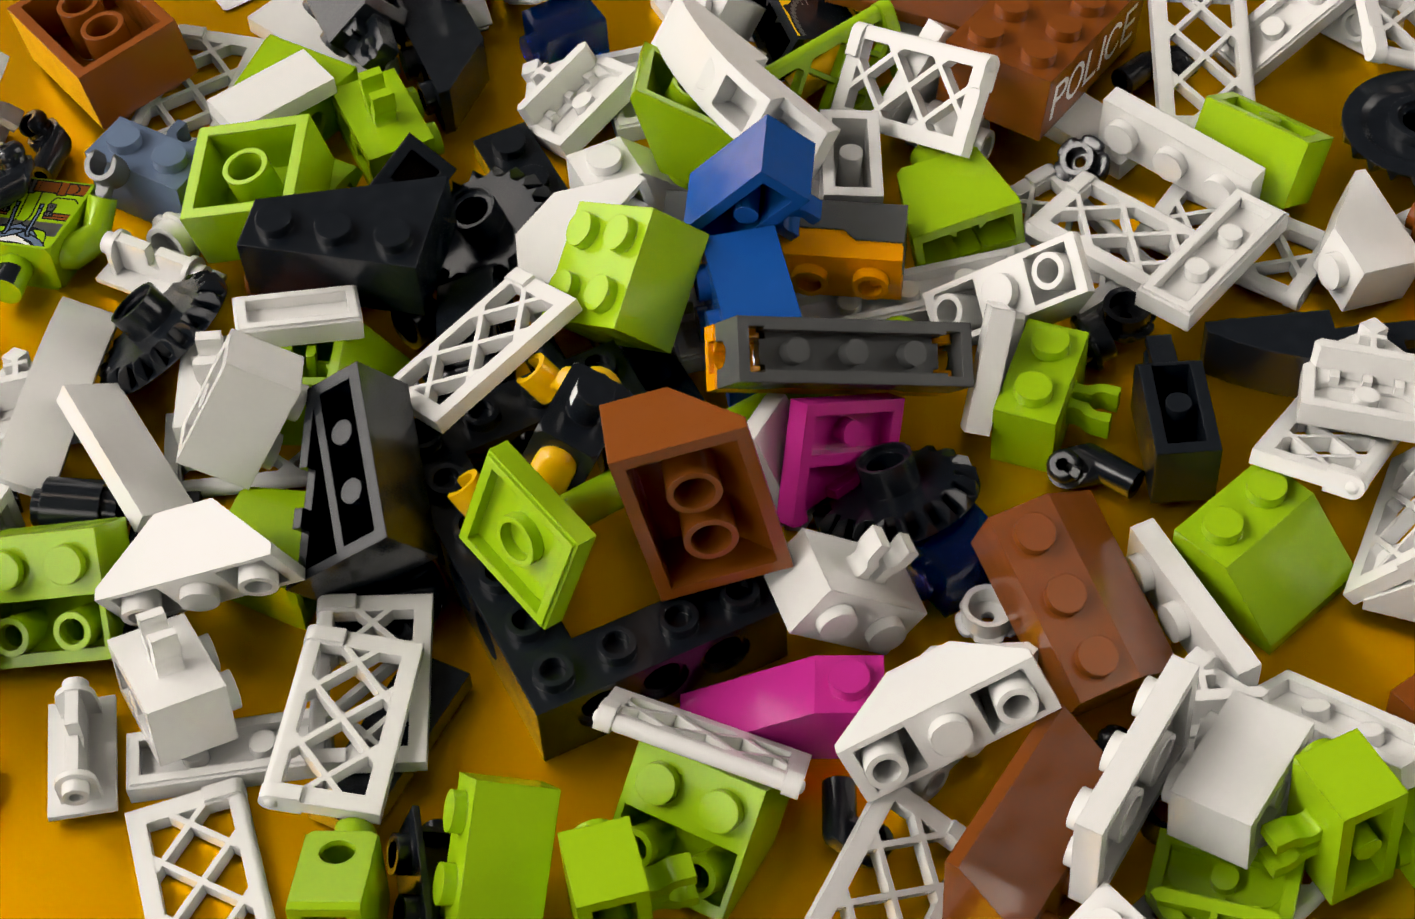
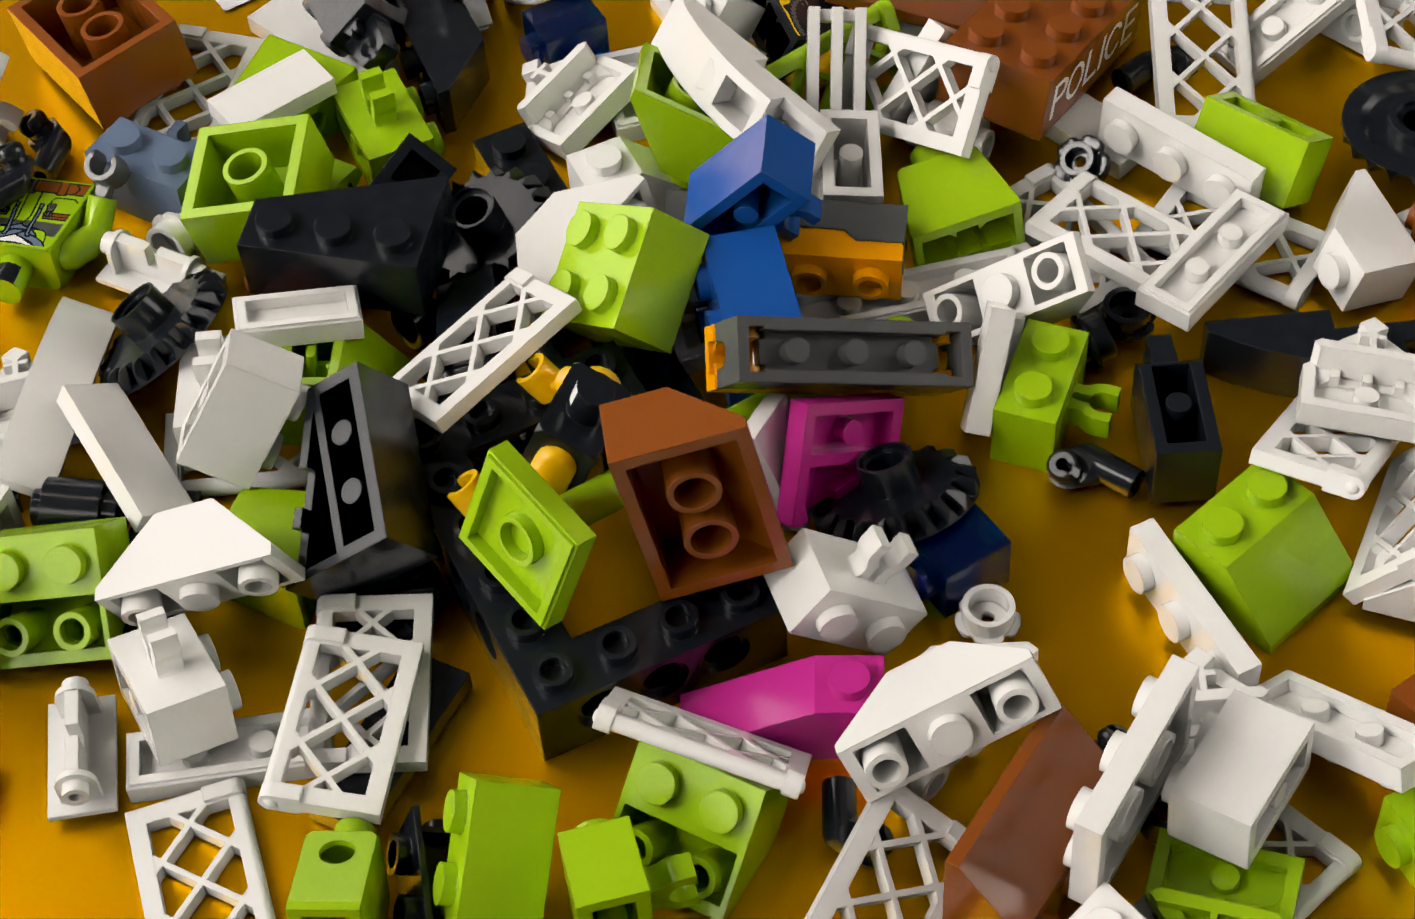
dark orange slope [971,490,1175,717] -> none
lime brick [1257,728,1409,906] -> none
none -> white tile [806,6,867,112]

